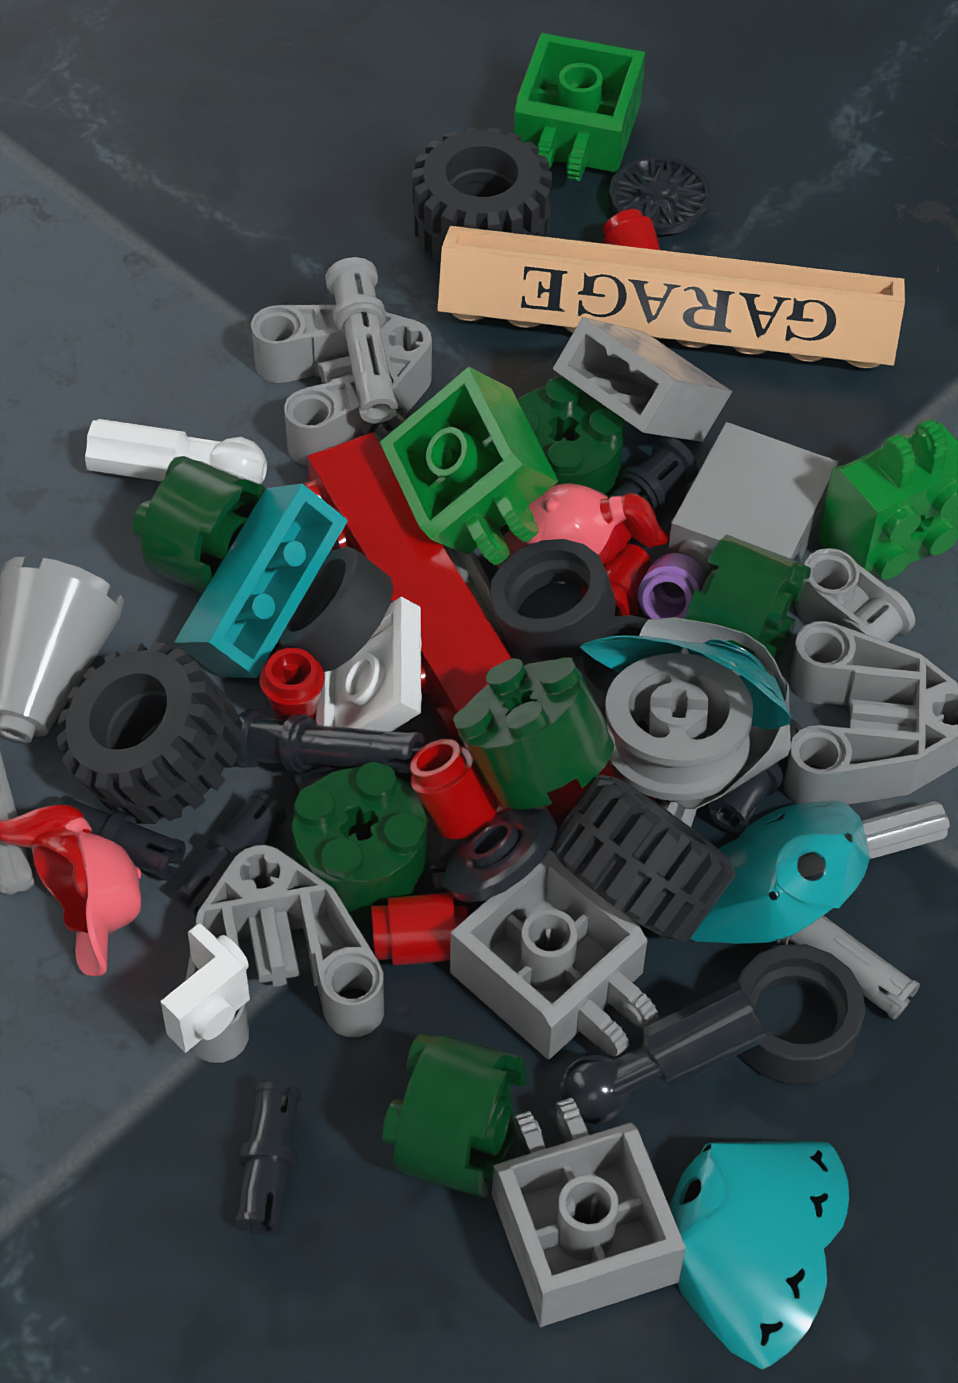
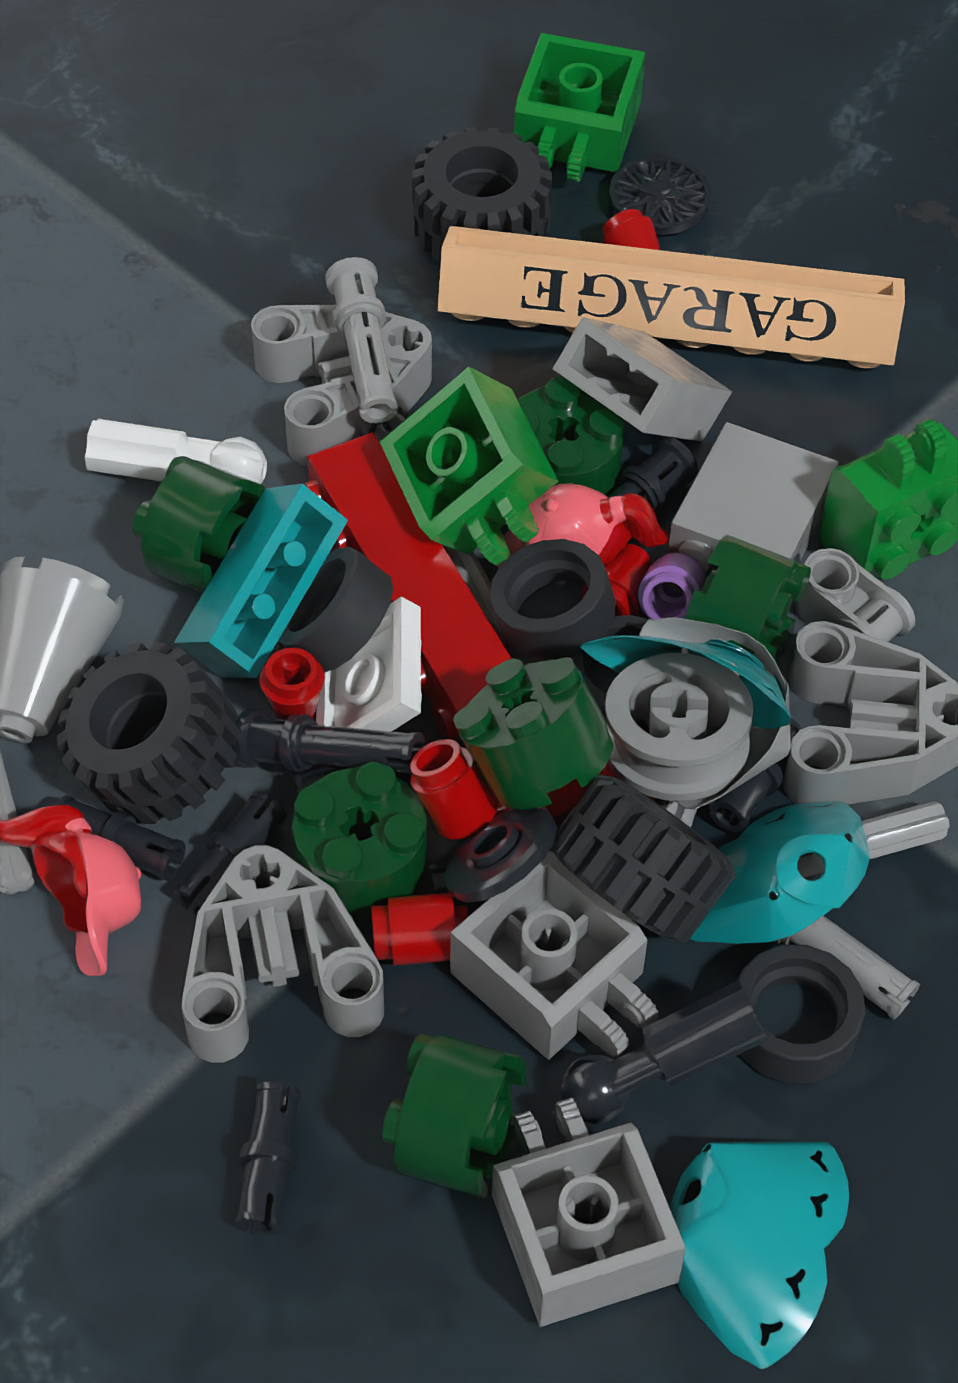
white bracket [161,923,250,1053] -> none

